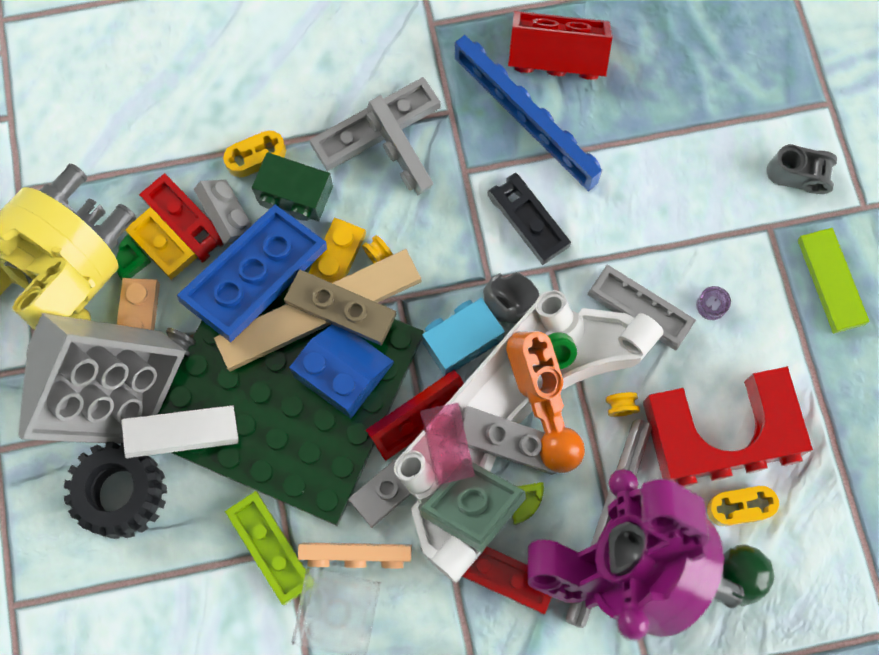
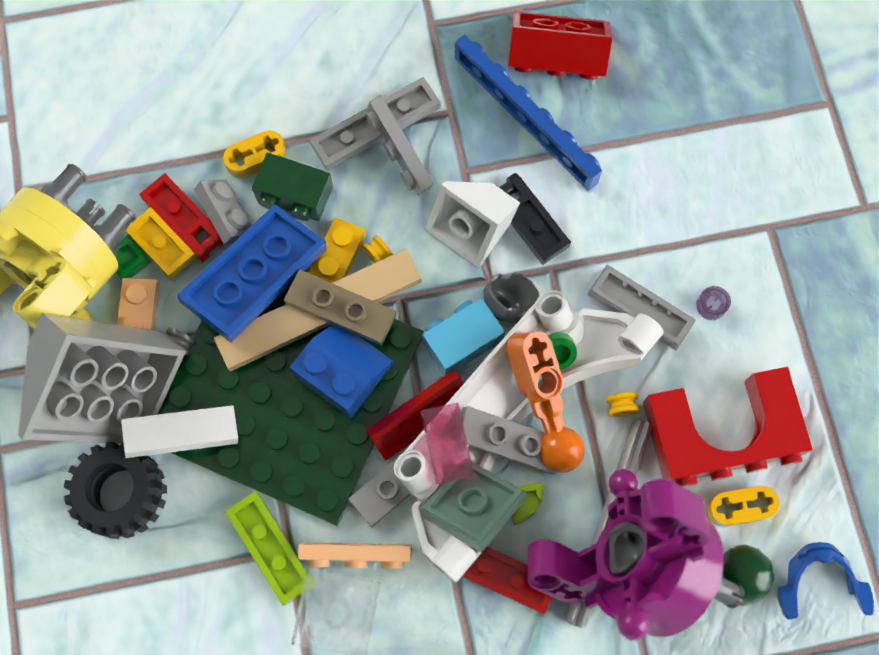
dark grey piece [766,144,837,194] -> none
lime tile [797,227,870,334] -> none
none -> white slope [425,181,520,268]
none -> blue helmet [777,542,874,620]

